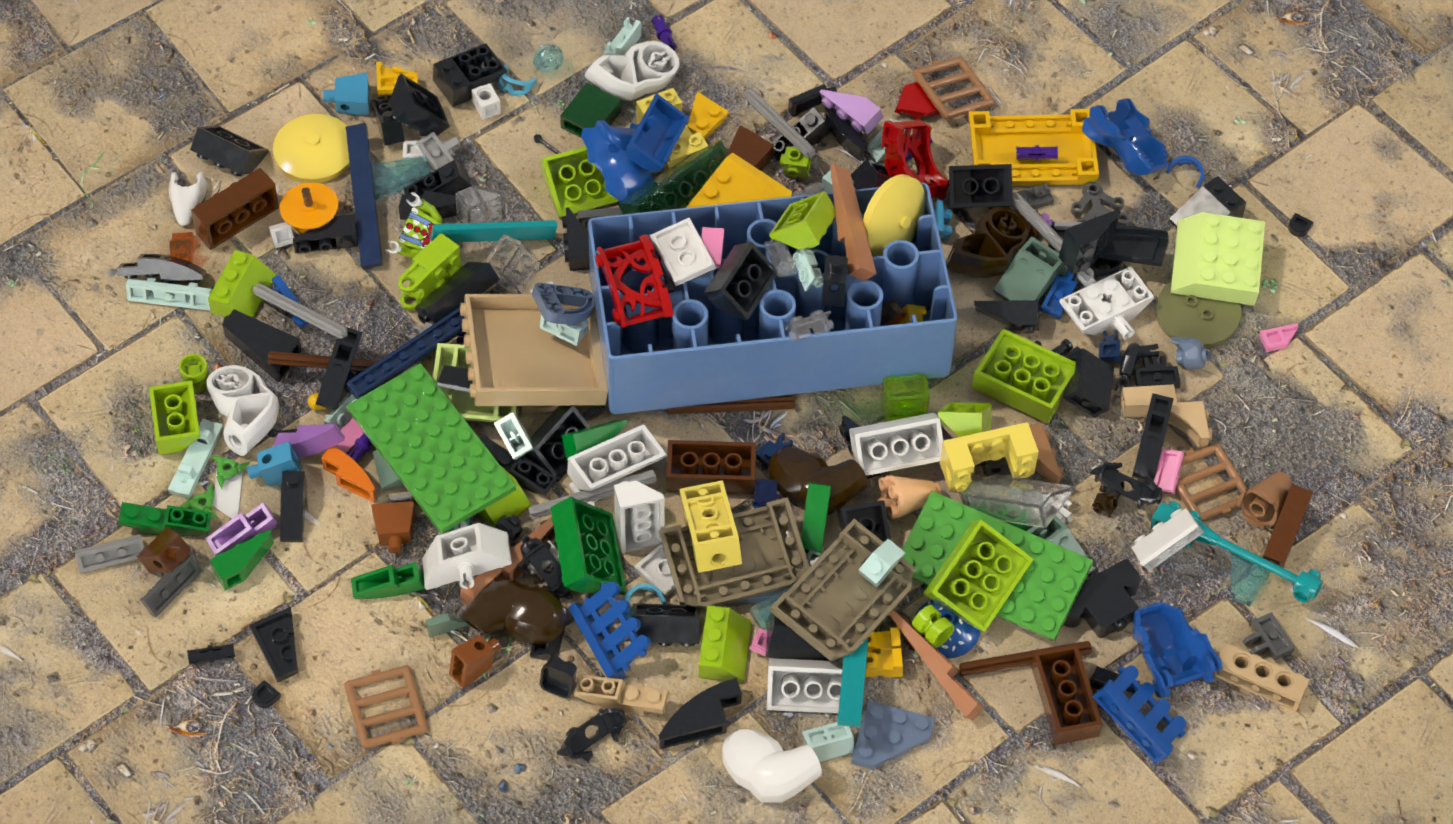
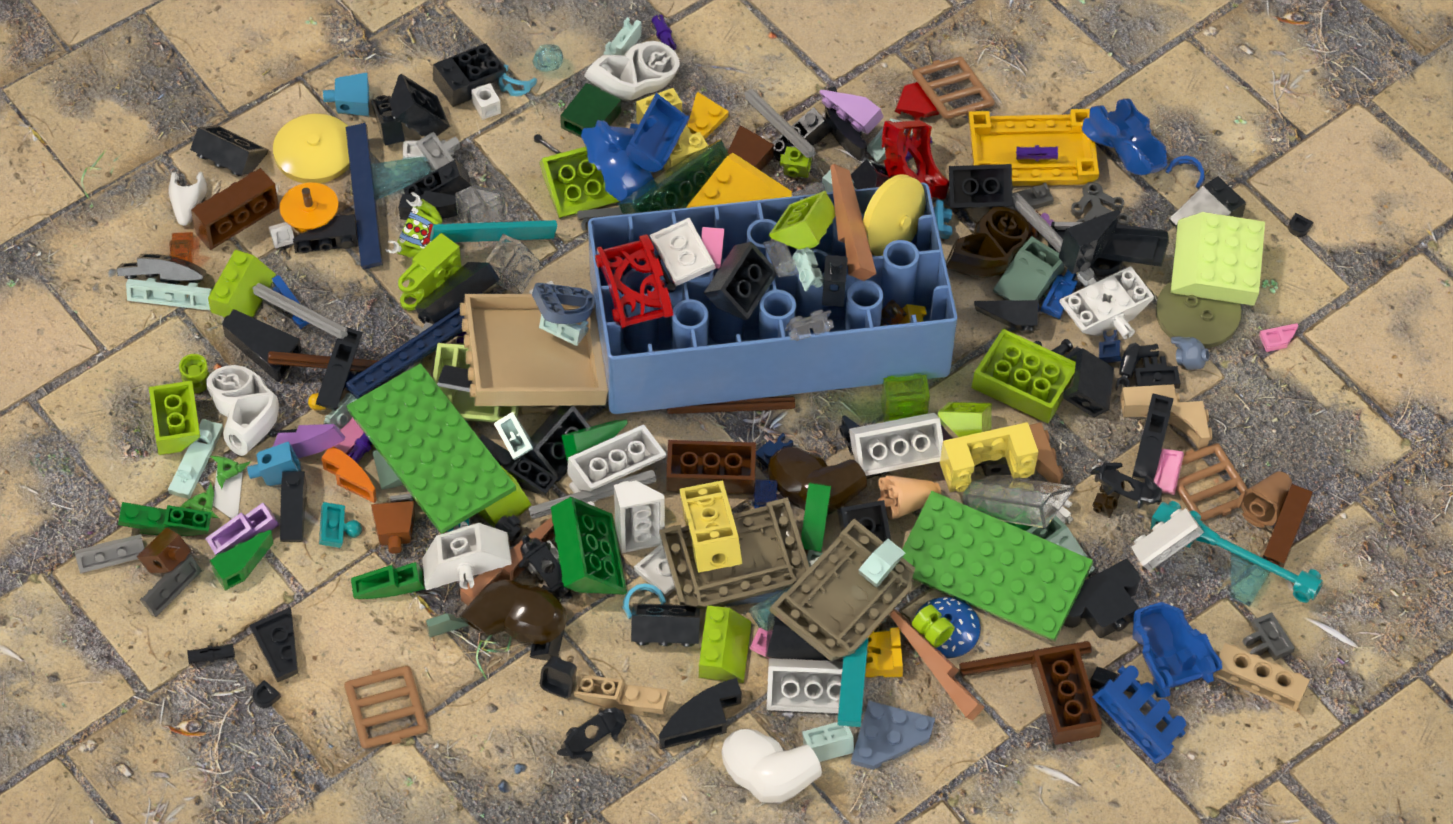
yellow wing [376,62,418,96] -> none
dark orange torso [449,635,501,689] -> none
black slope [562,207,590,271] -> none
blue fence [568,582,651,680] -> none
black tile [788,84,828,116] -> none
lime slope [923,519,1034,633] -> none
none -> teal plate [319,502,362,548]

